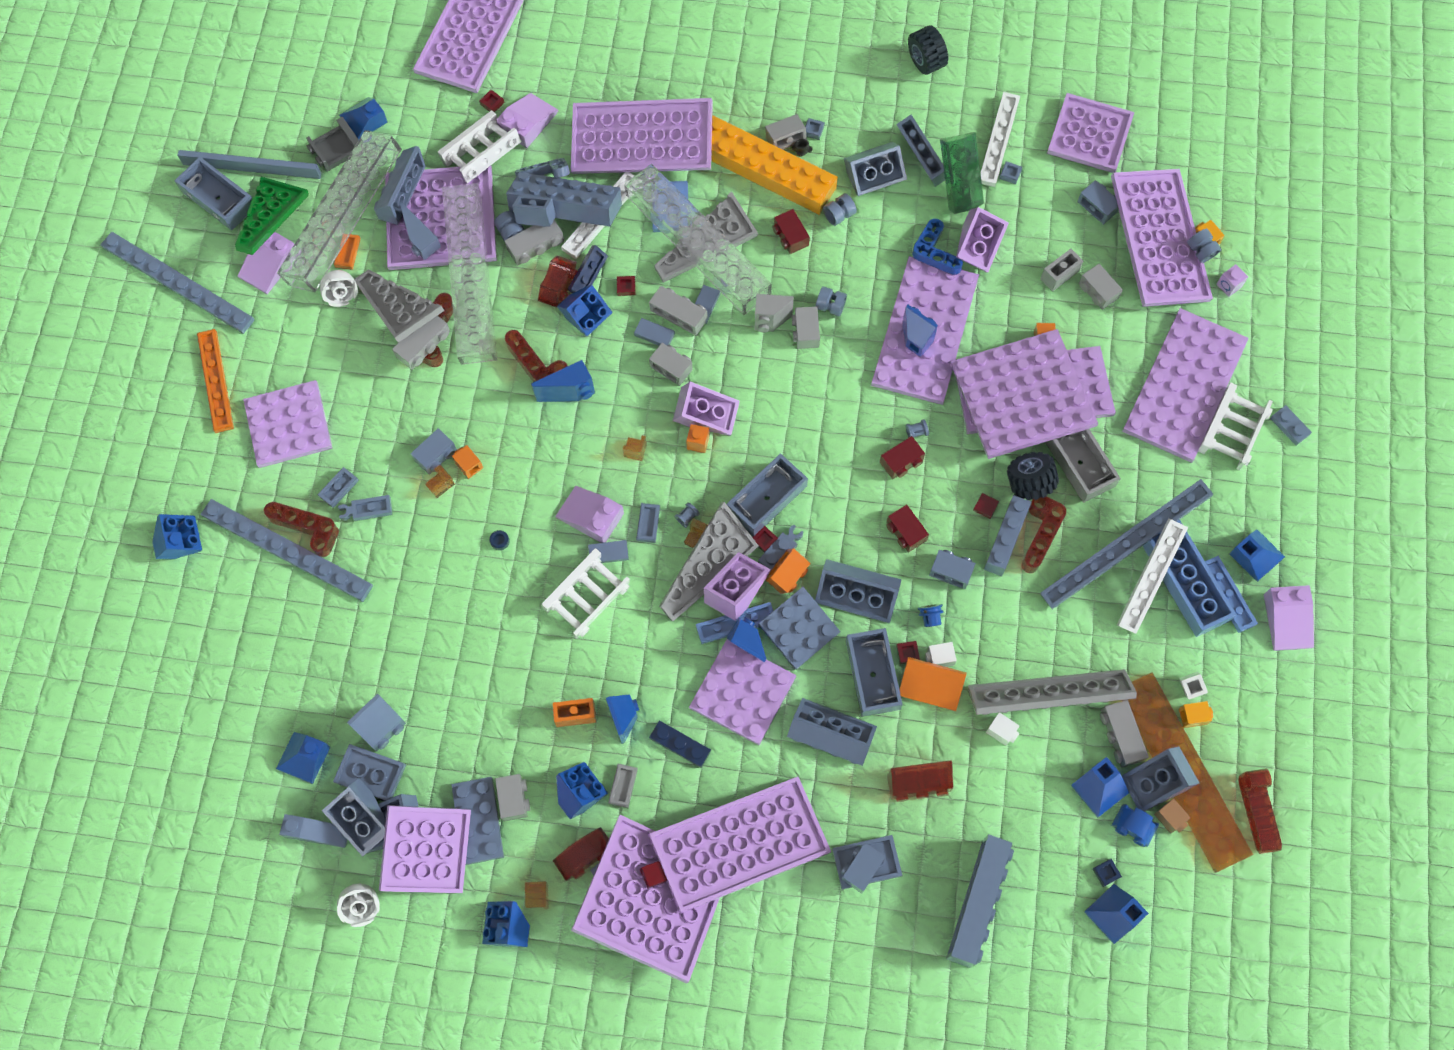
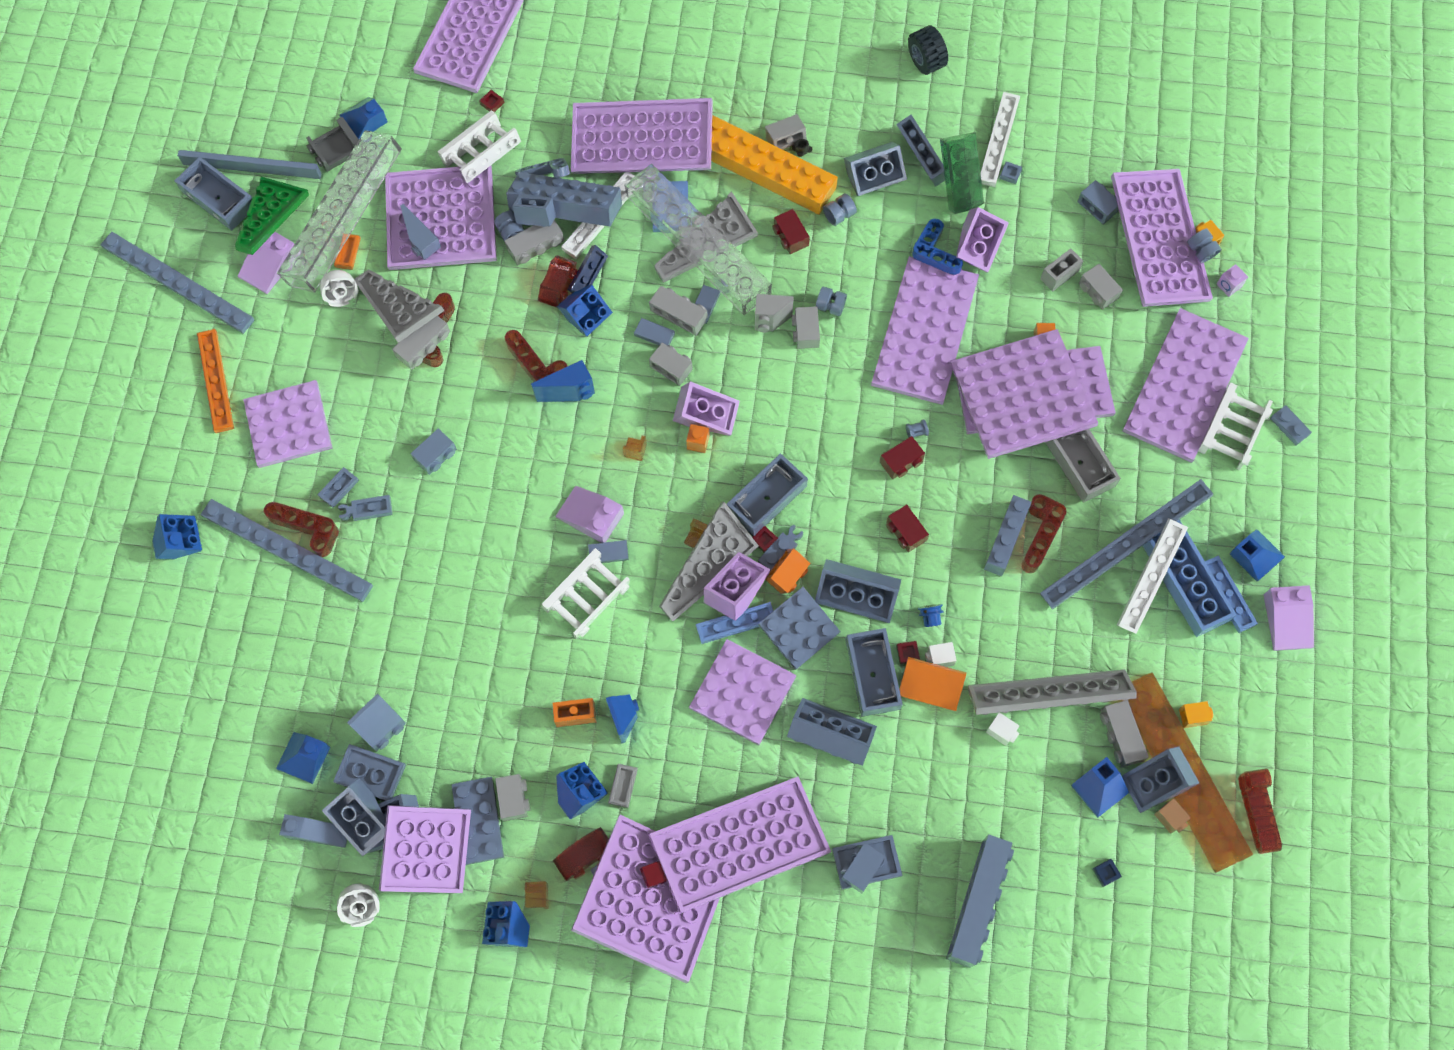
sand blue slope [374,146,426,225] -> none
clear orange panel [426,465,455,498] -> none
clear brick [442,183,497,365] -> none
orange brick [452,445,483,479] -> none
dark blue tile [489,530,510,550] -> none
lavender slope [496,93,559,148] -> none
dark red tile [617,276,636,296] -> none
sand blue tile [636,503,660,543] -> none
dark blue plate [649,720,711,768] -> none
sand blue bush [674,502,700,528] -> none
blue slope [727,617,766,662] -> none
sand blue tile [805,118,825,140] -> none
clear red slope [887,760,953,802] -> none
slope [902,304,938,357] -> none
sand blue brick [929,550,976,590] -> none
dark red tile [973,493,999,519] -> none
black wheel [1007,452,1059,500] -> none
lavender plate [1047,93,1135,173] -> none
blue slope [1084,884,1149,944] -> none
blue cylinder [1111,804,1159,847] -> none
white brick [1179,672,1208,699] -> none

